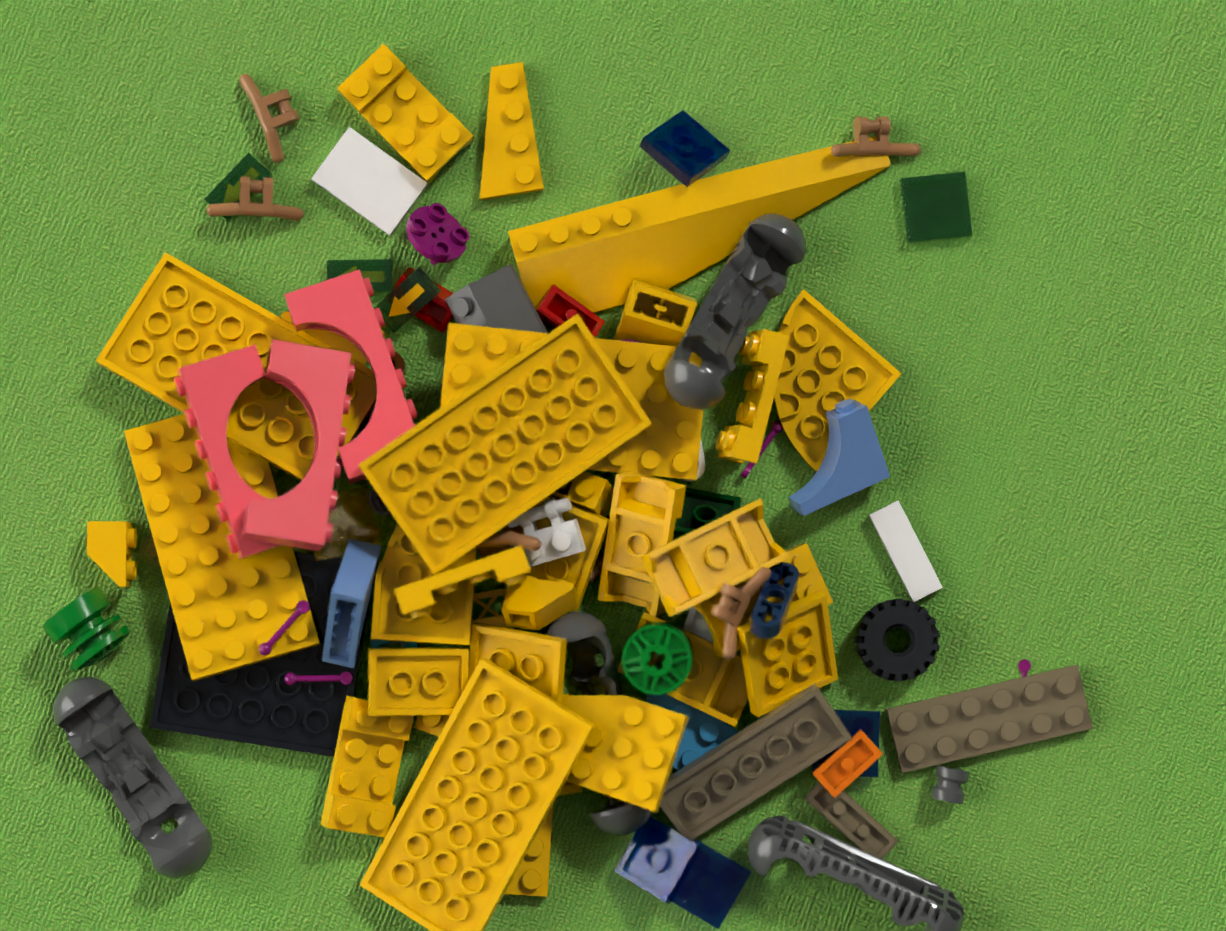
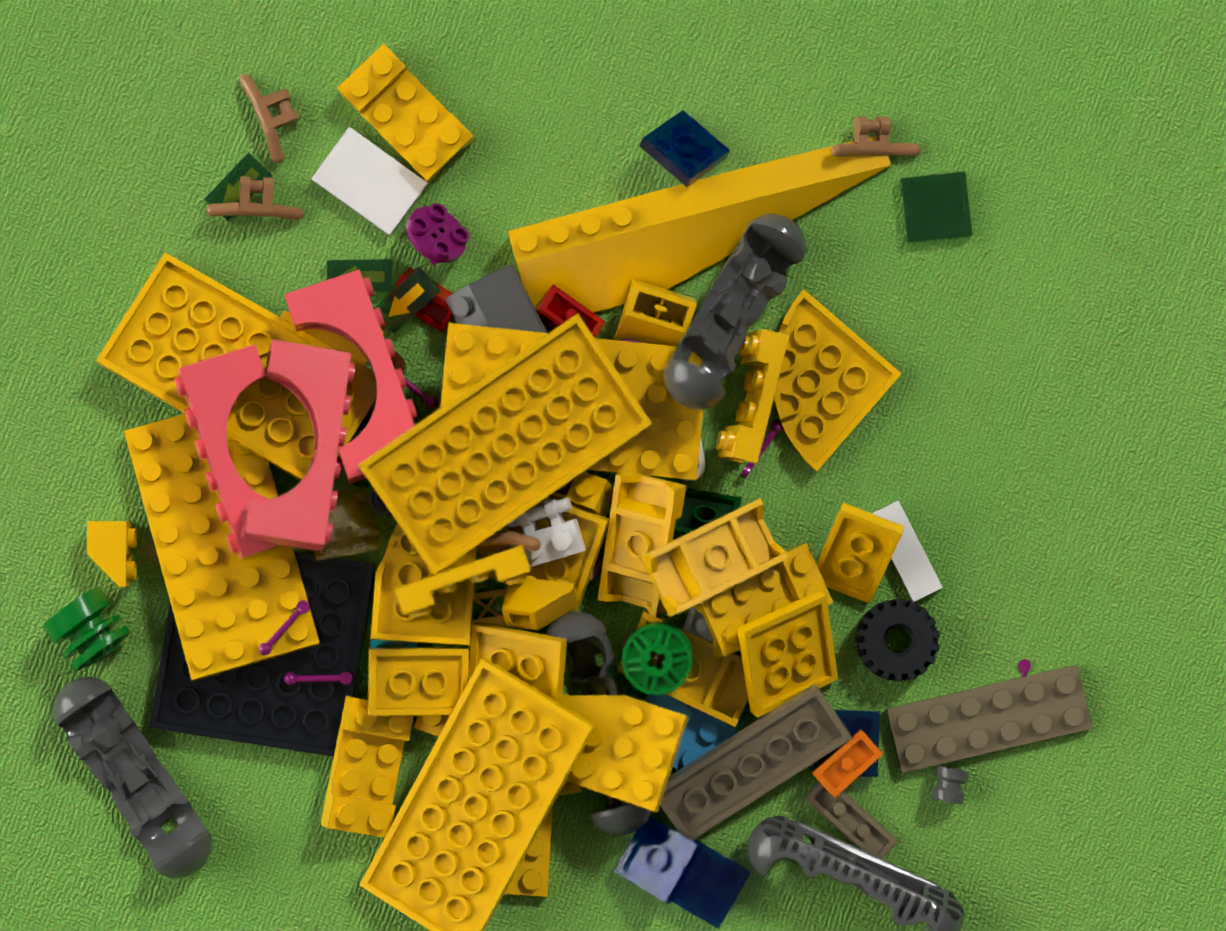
medium blue arch [322,539,381,668] -> none
yellow wing [480,62,544,201] -> none
medium nougat piece [710,567,771,659] -> none
dark blue beam [751,562,799,639] -> none
medium blue arch [788,399,890,516] -> none
none -> magenta hinge [393,365,439,409]
none -> yellow plate [816,502,905,604]

